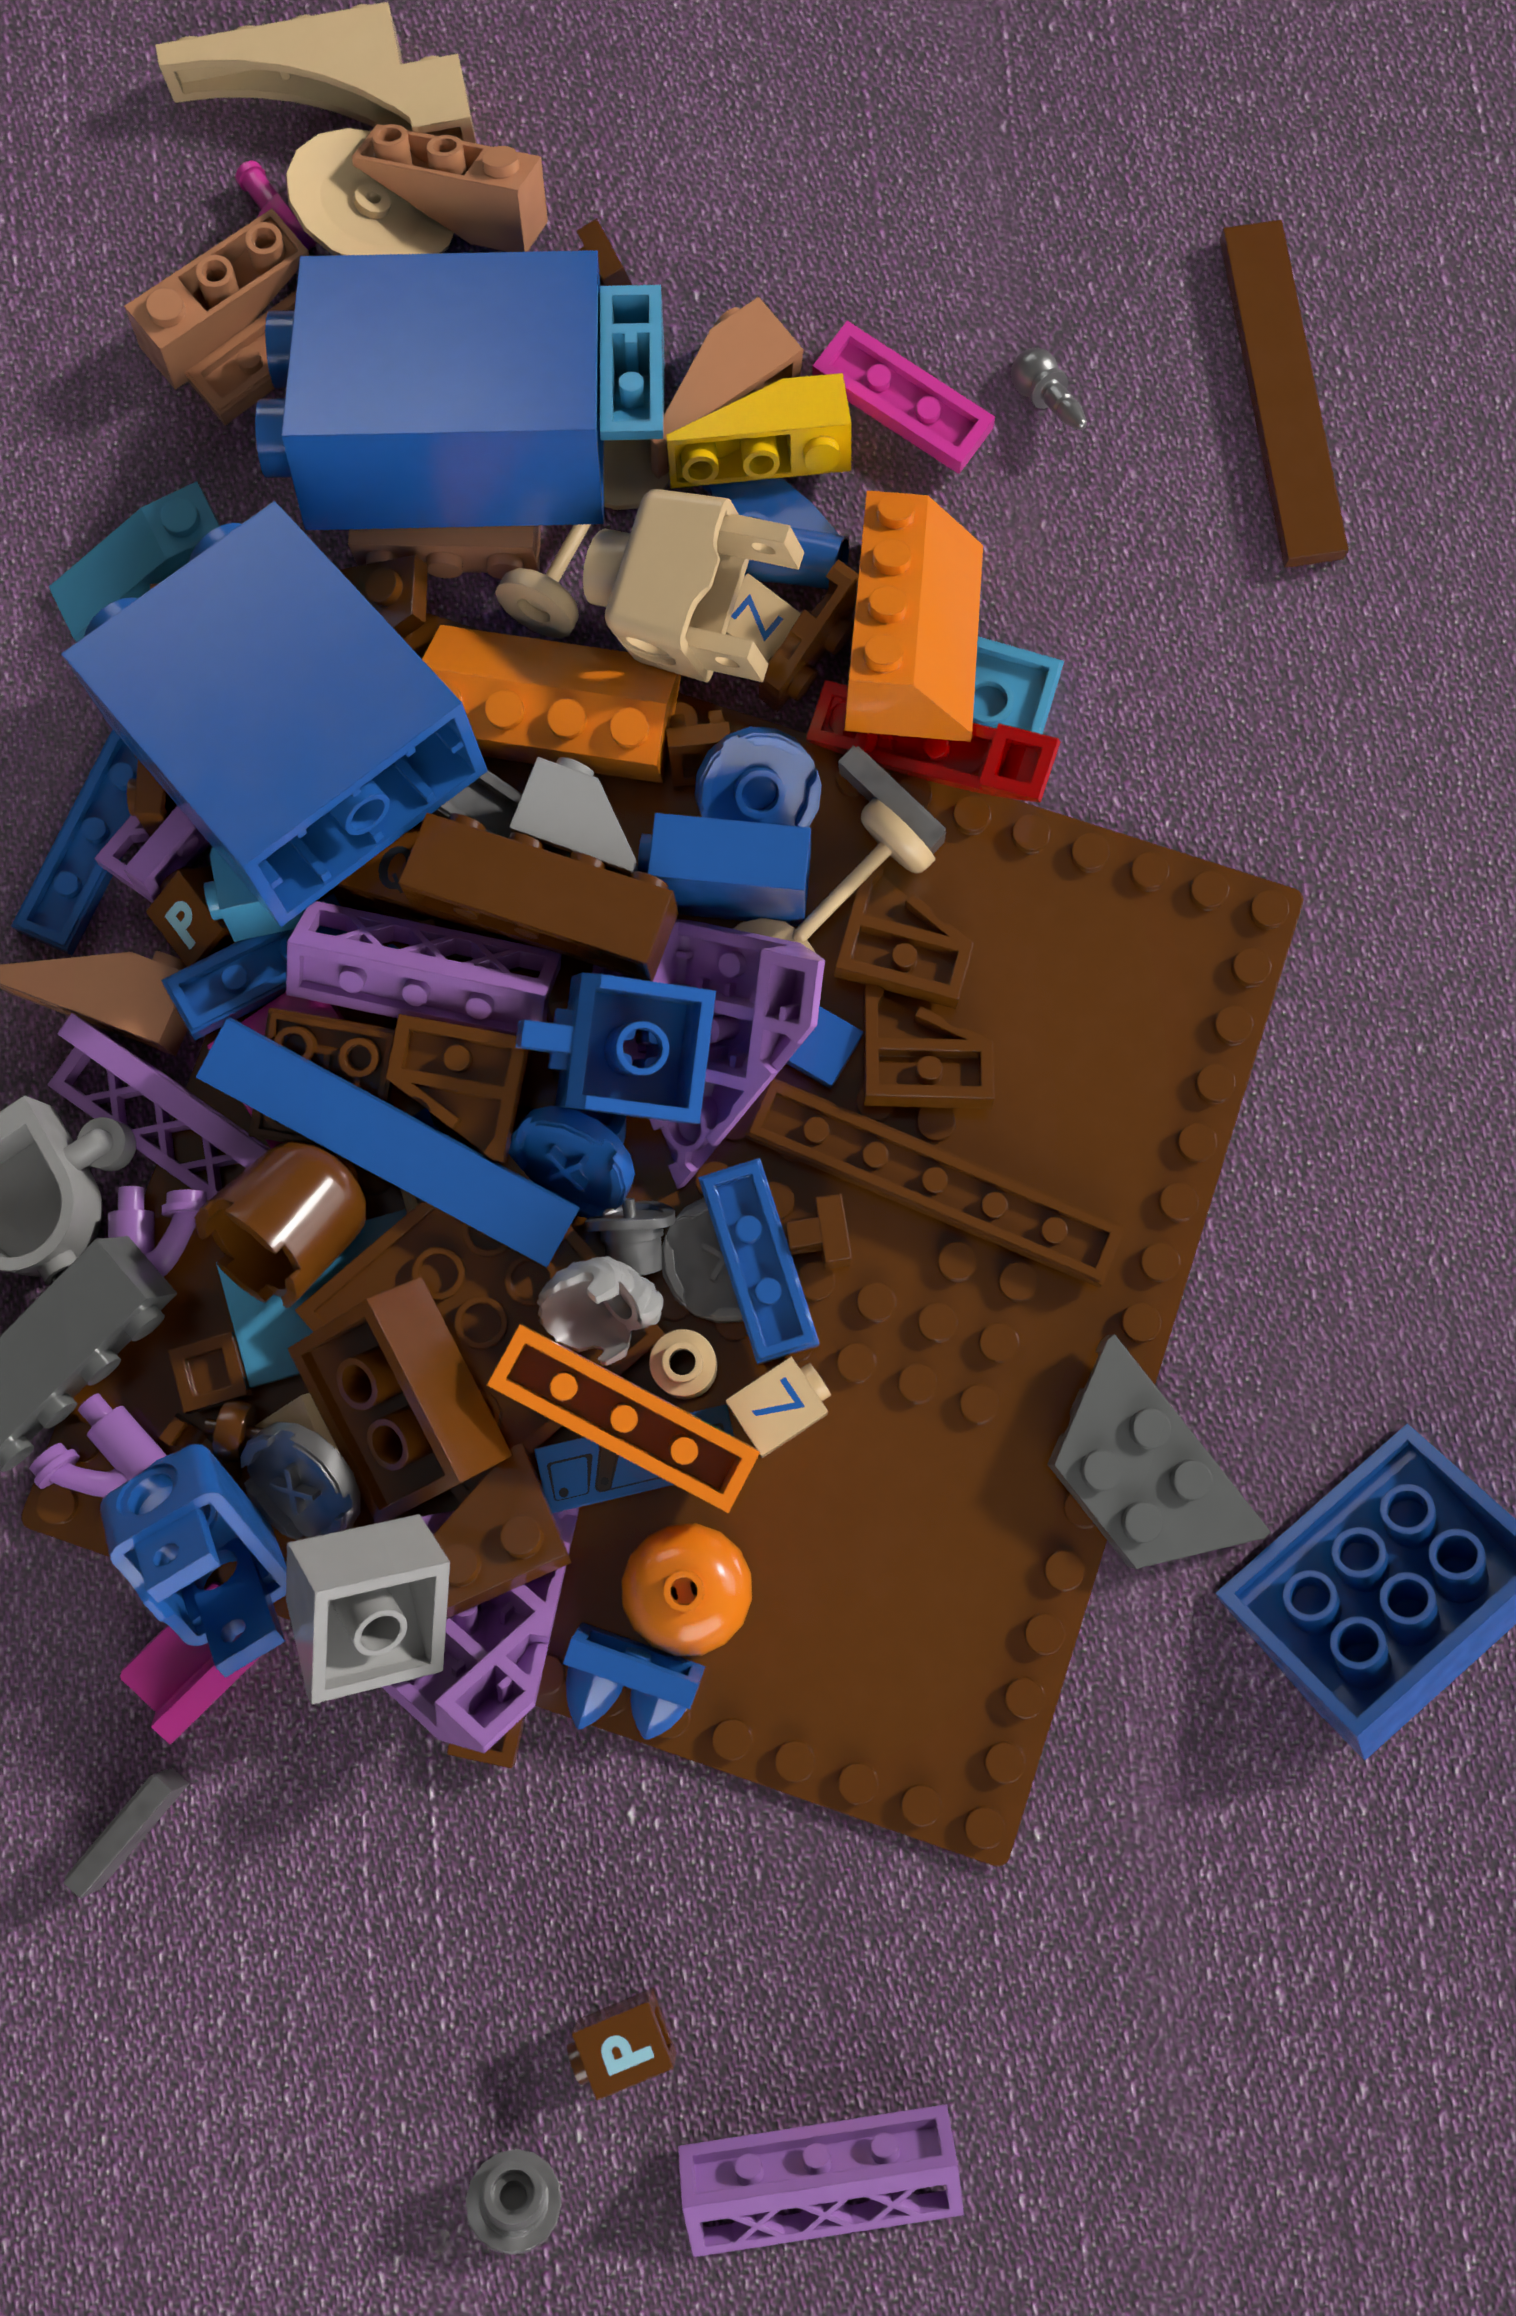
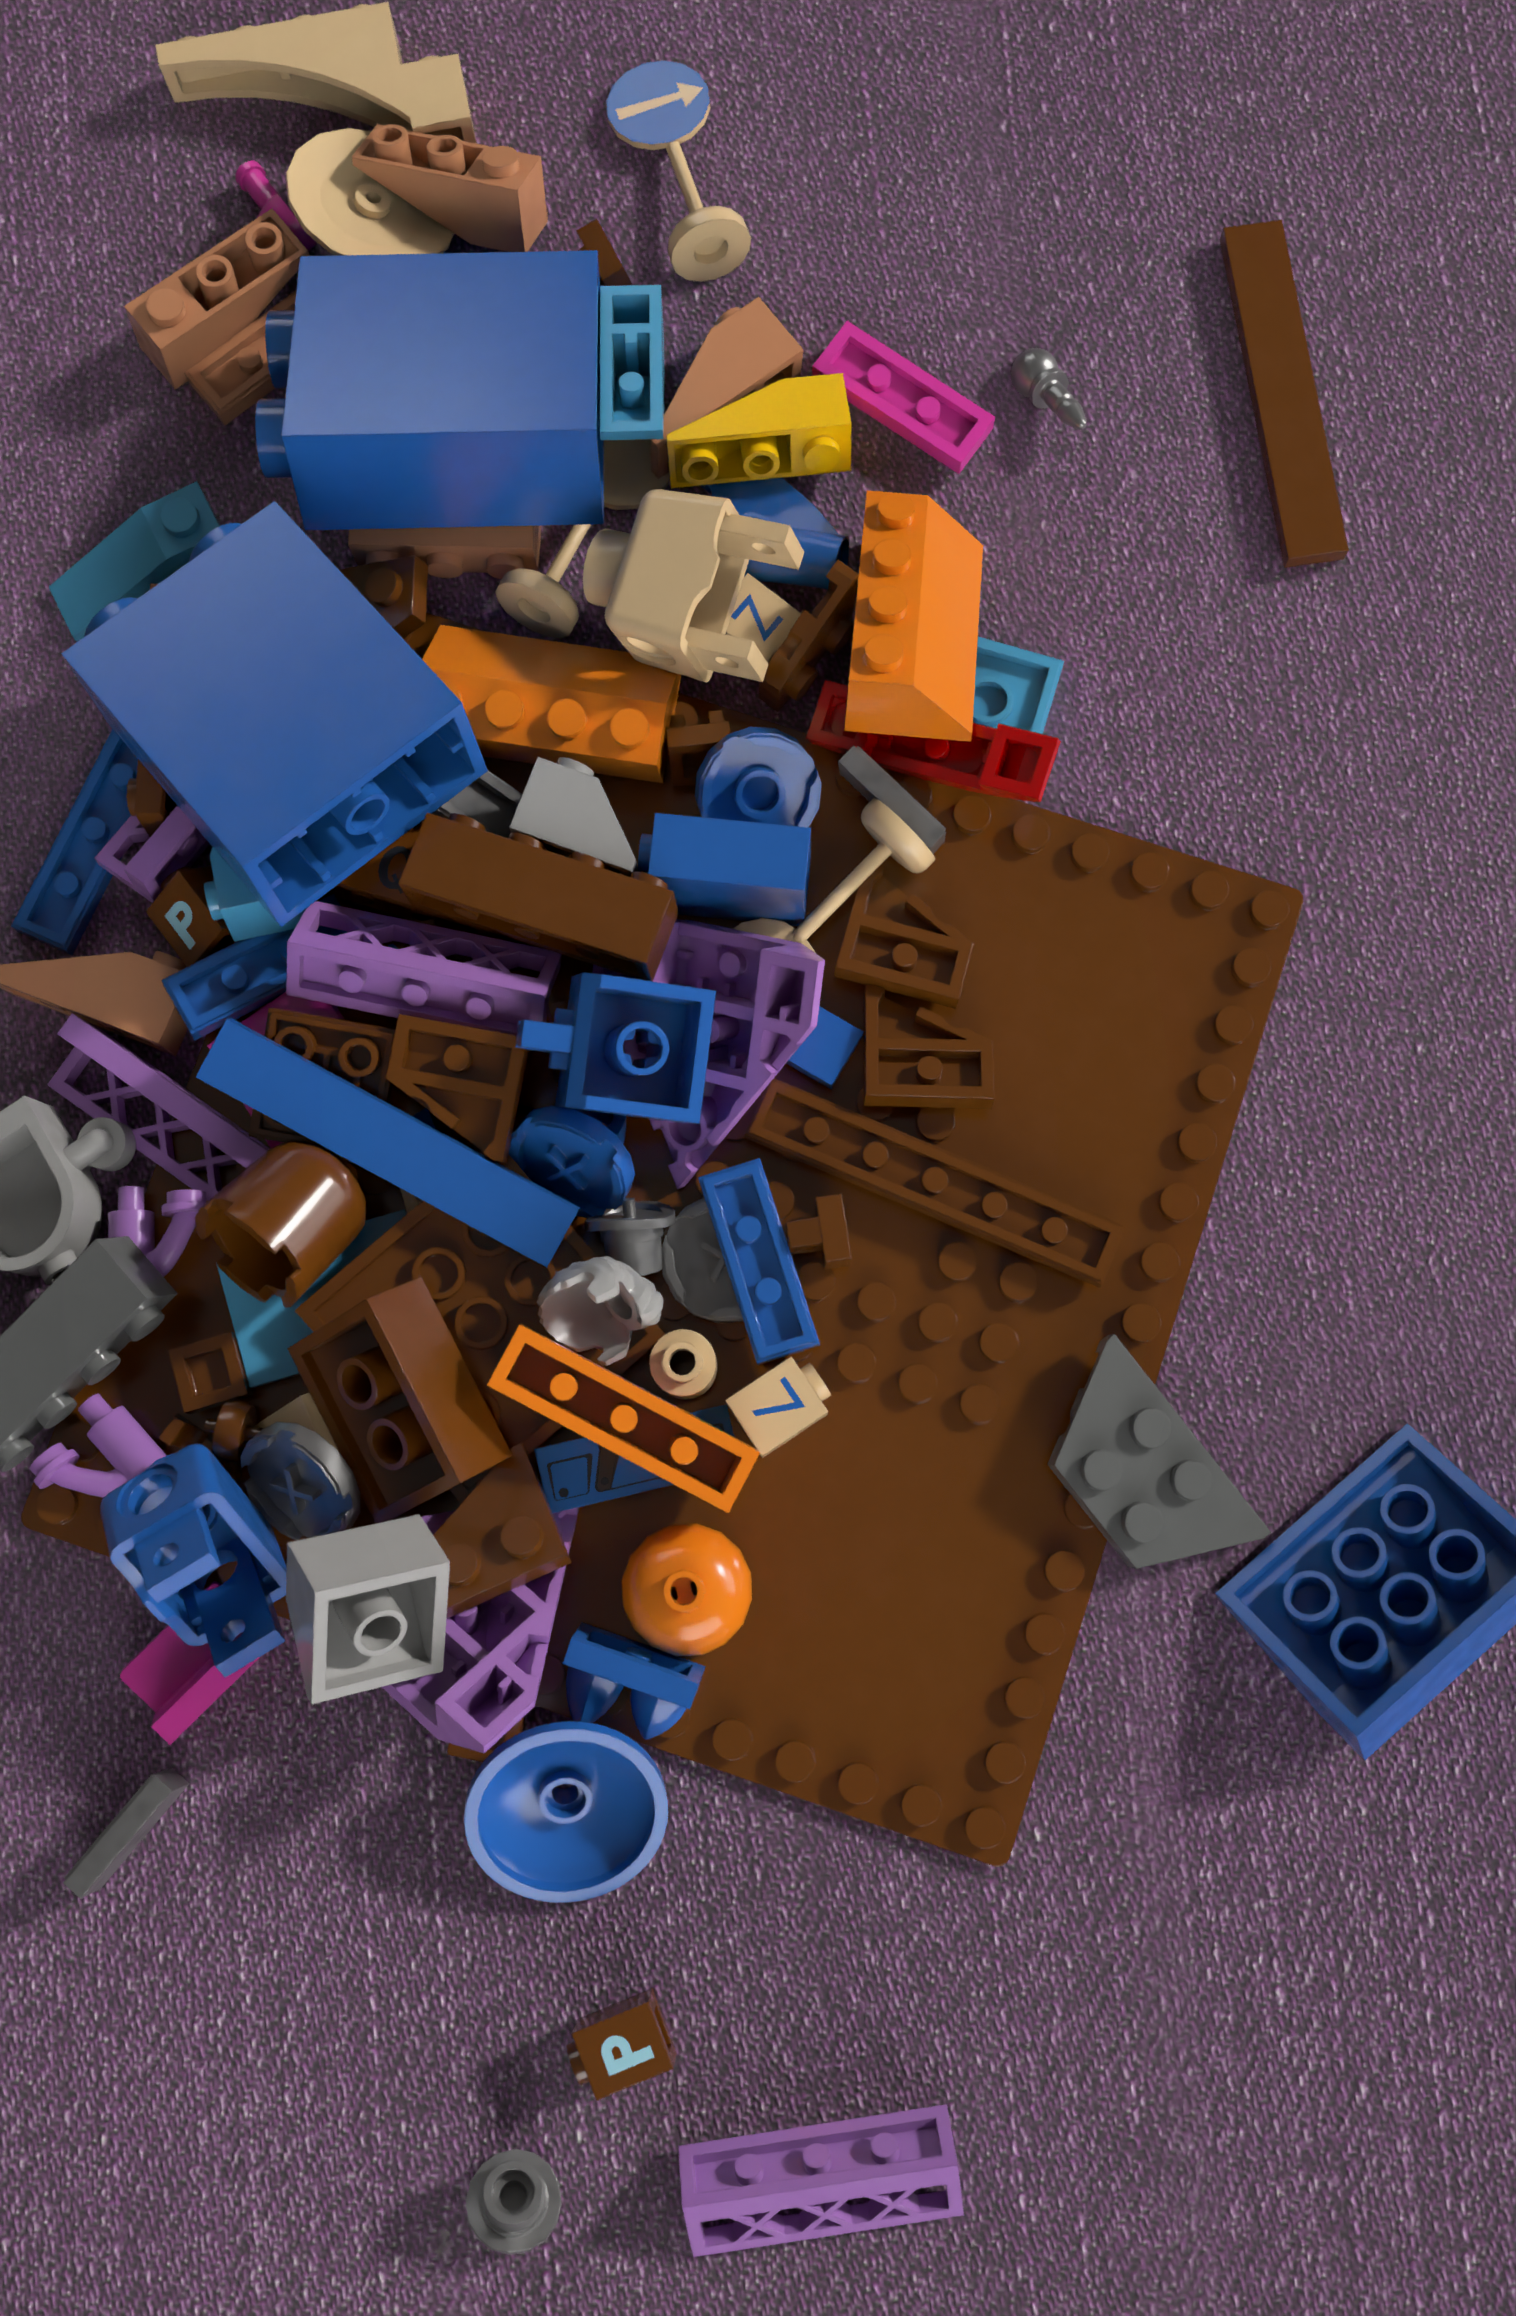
none -> blue dish [464,1722,668,1903]
none -> piece [606,60,751,282]

